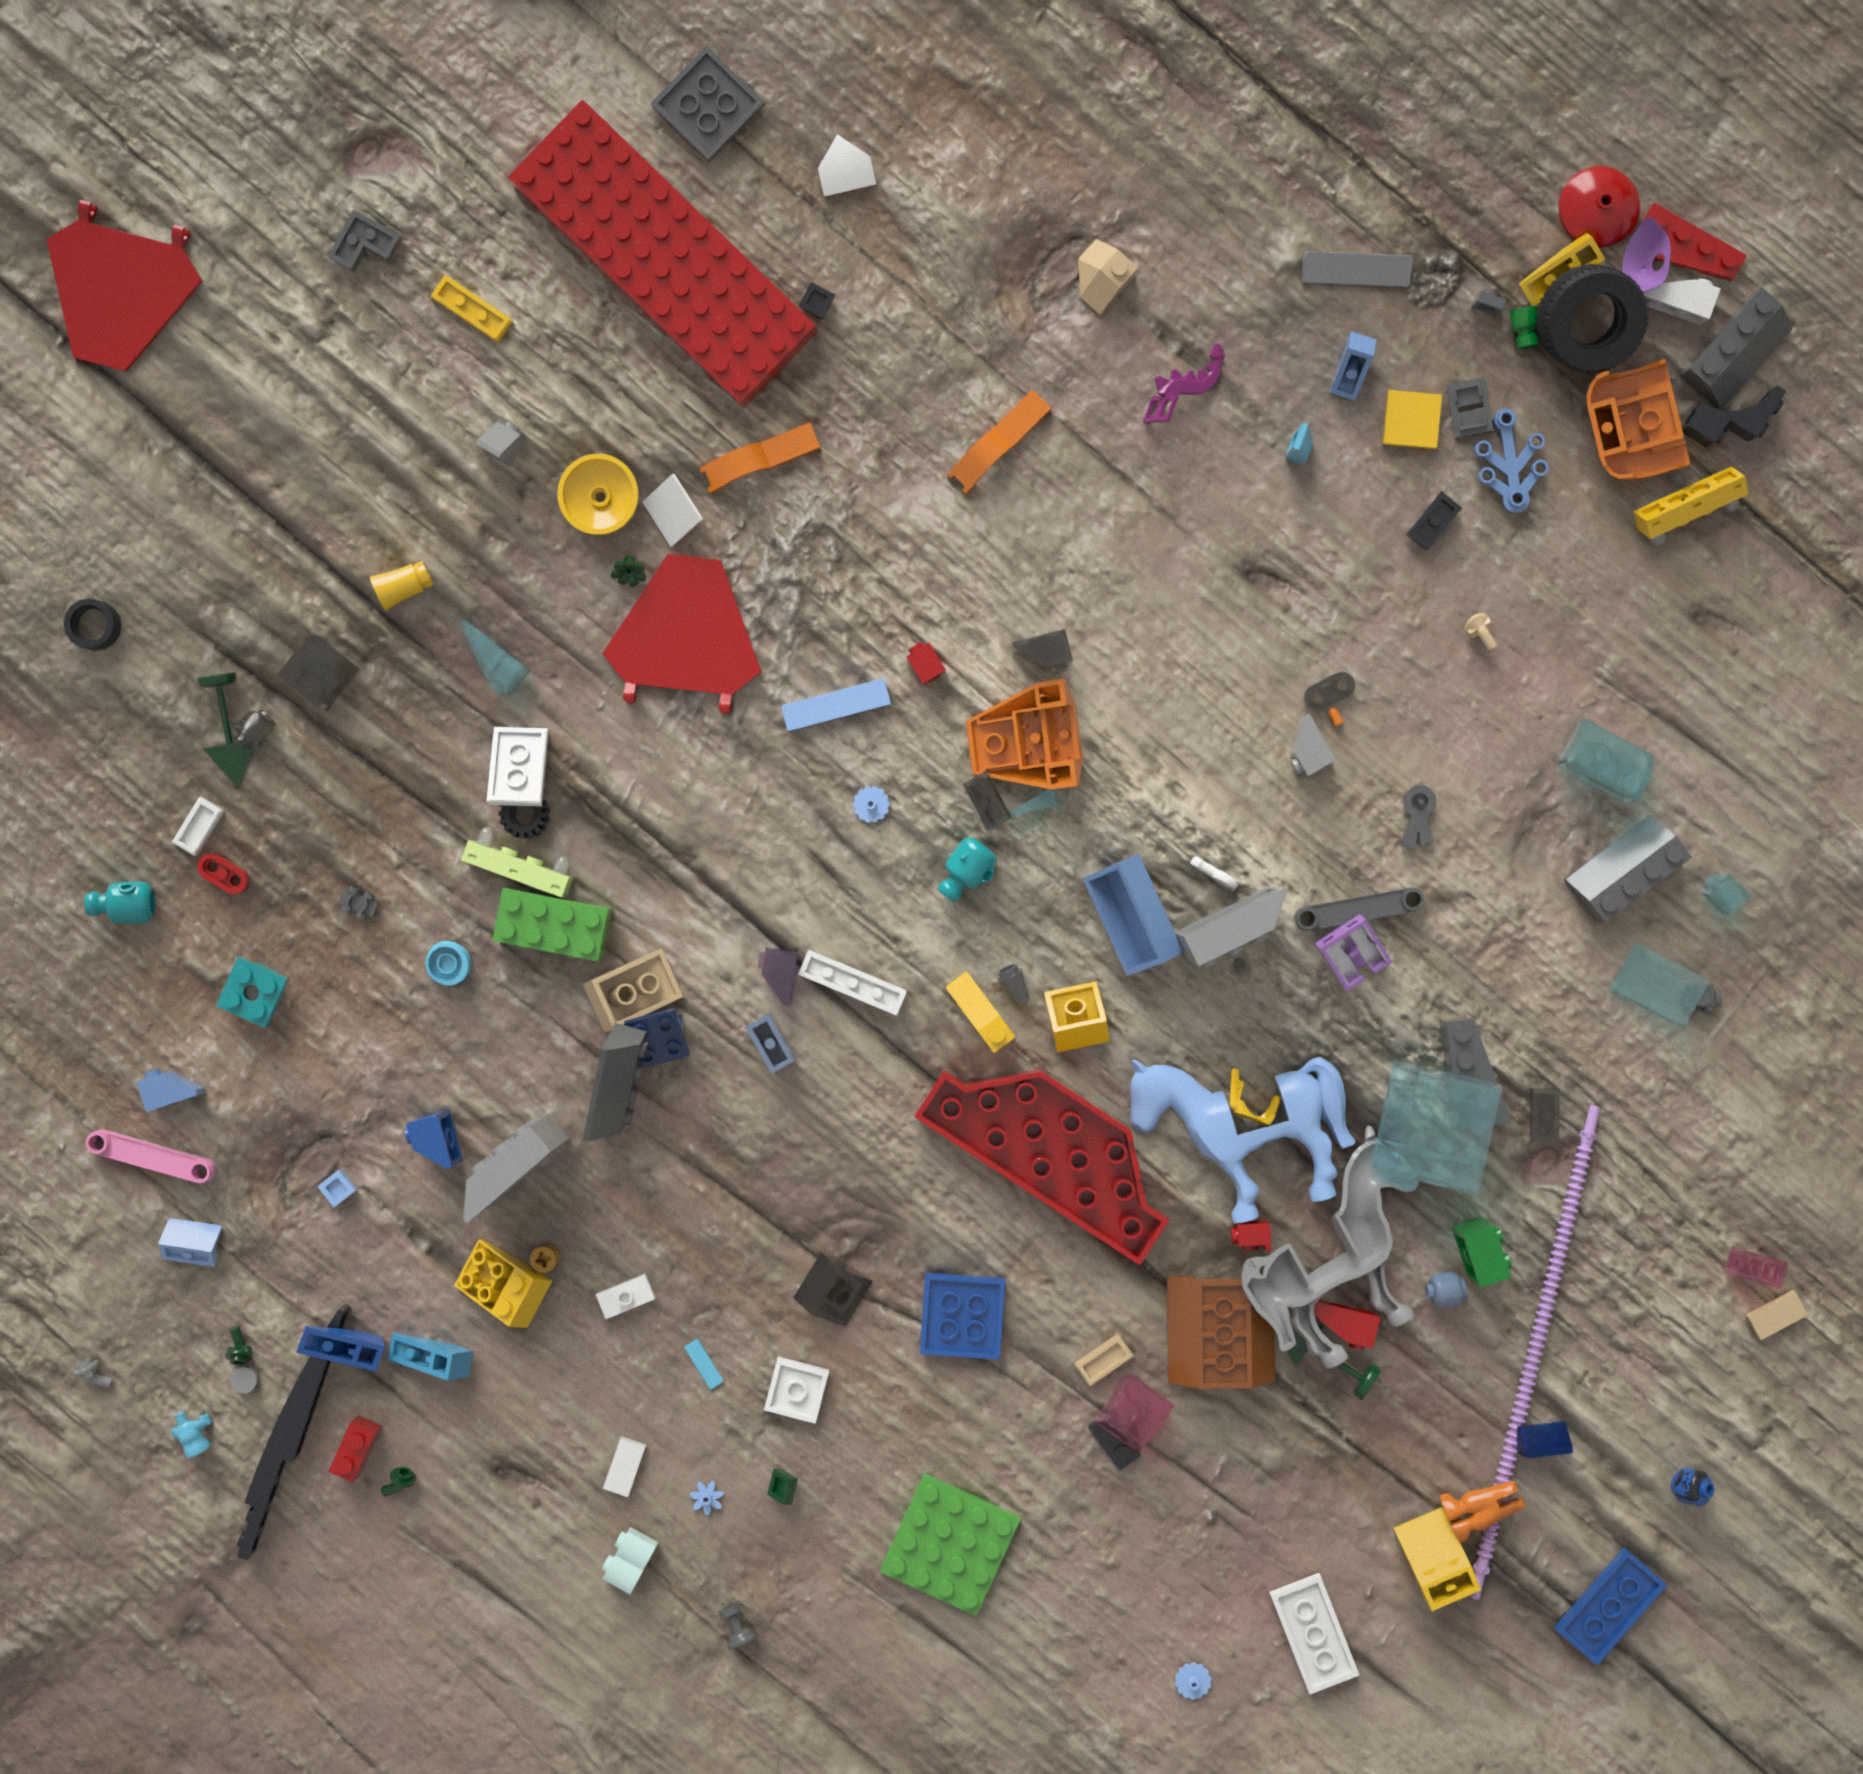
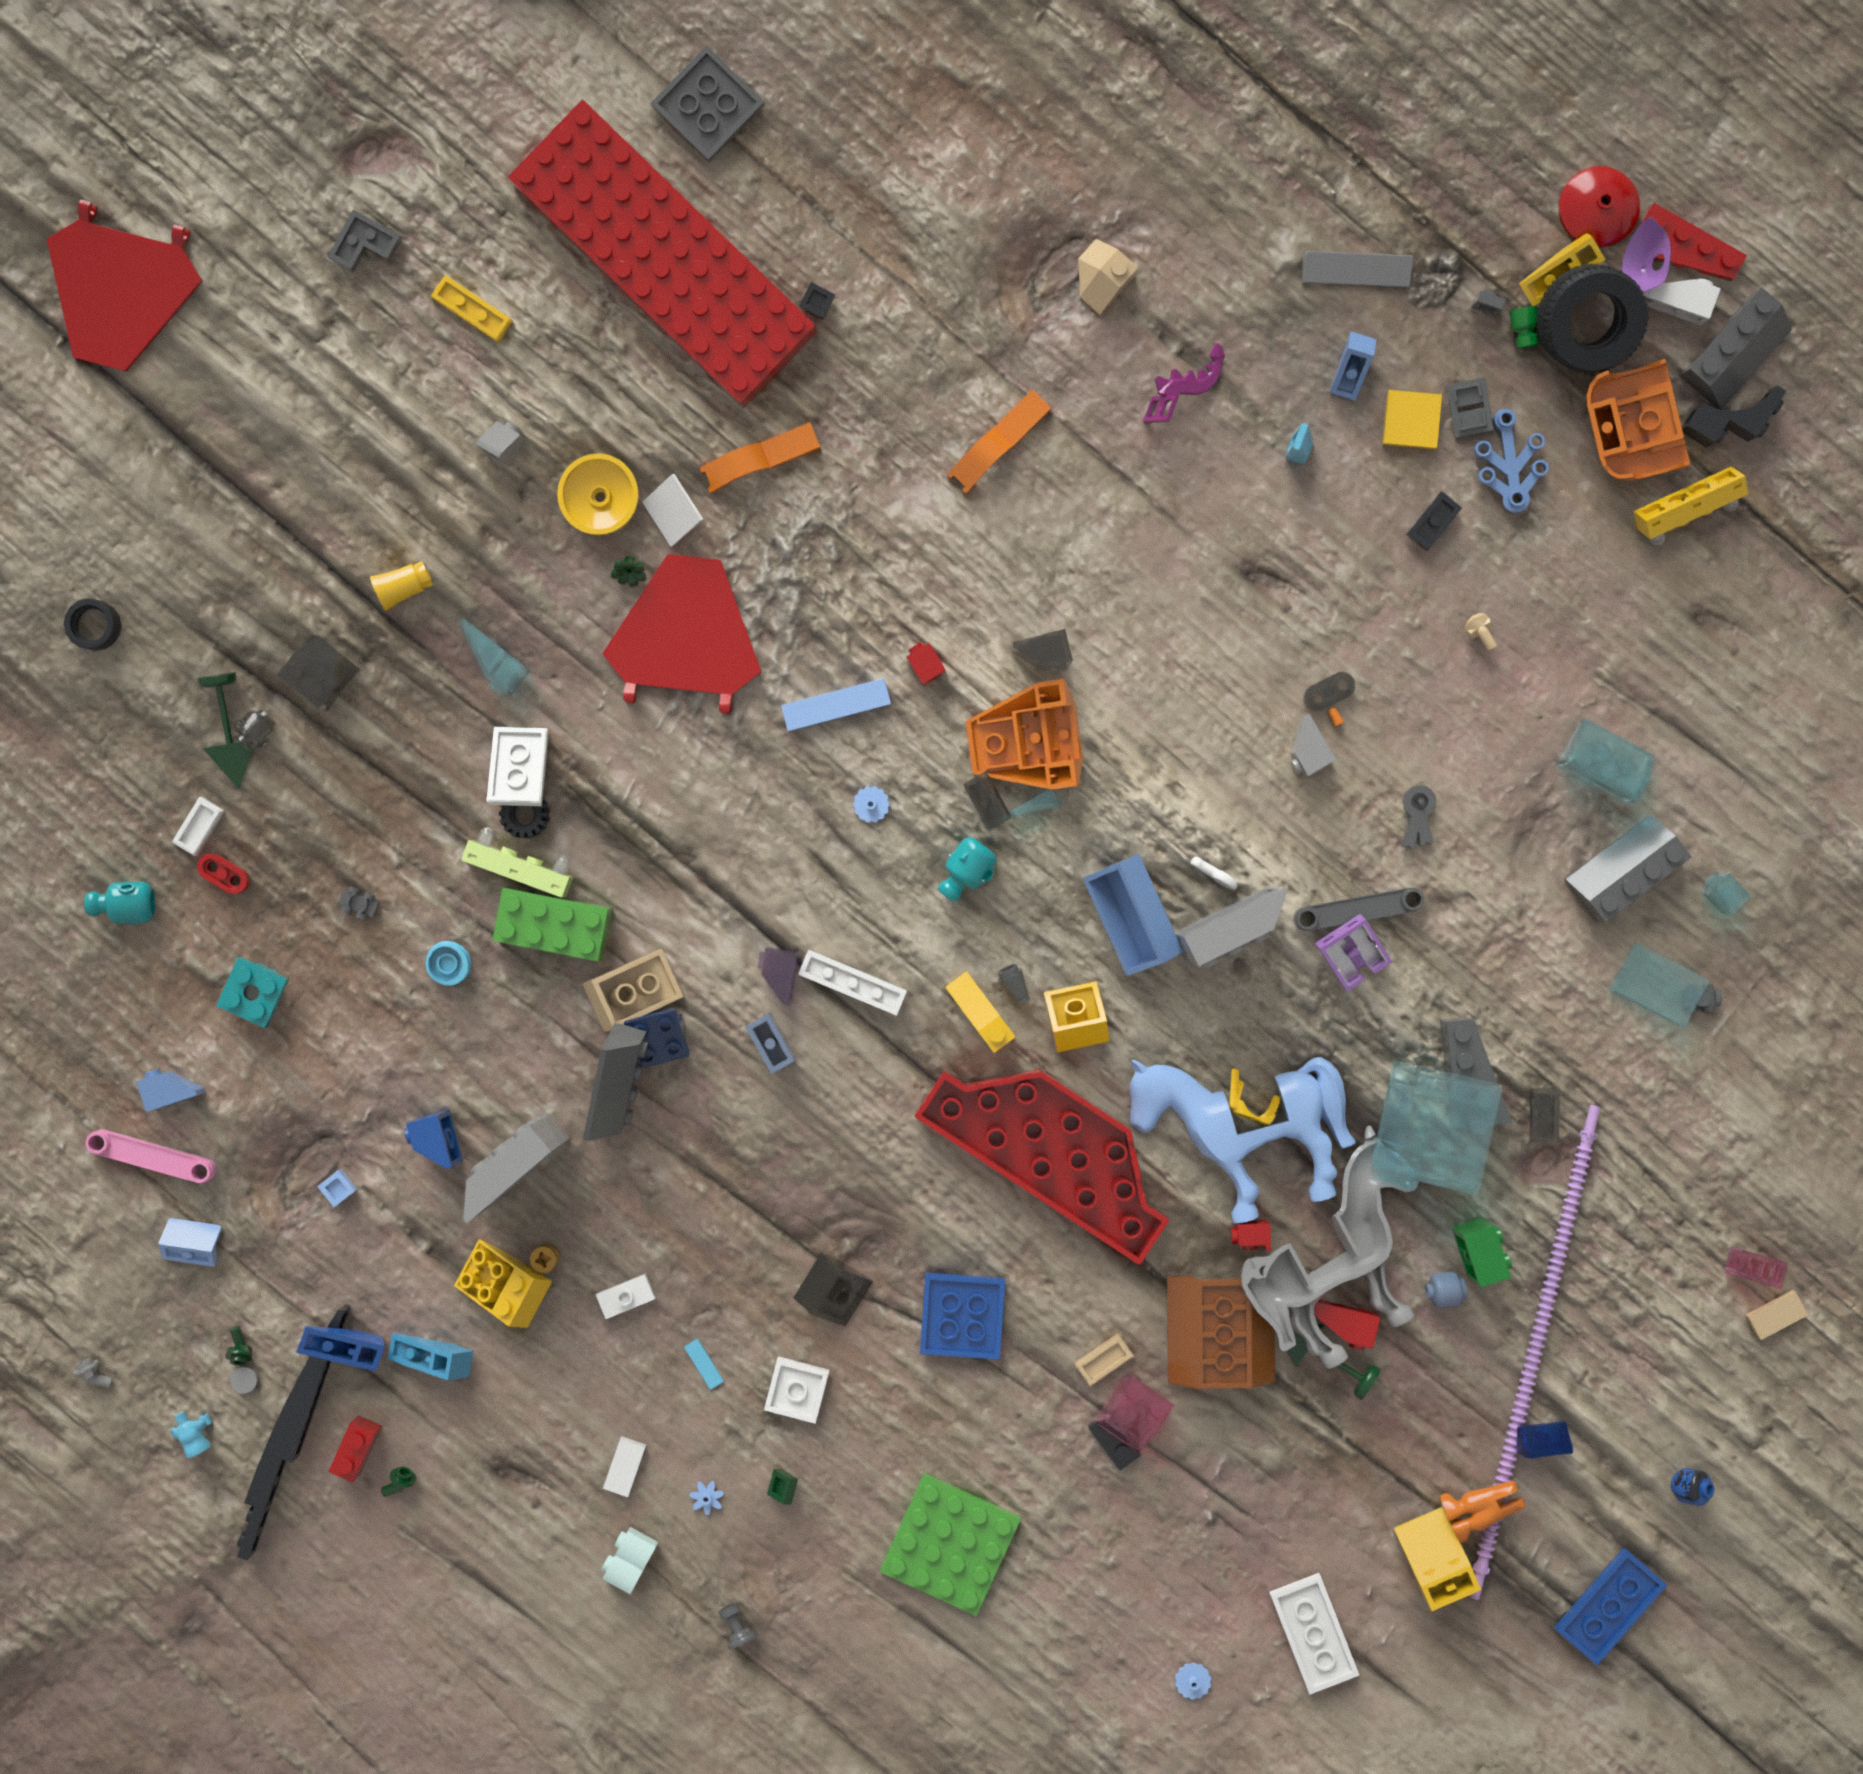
white slope [818,134,876,196] -> none

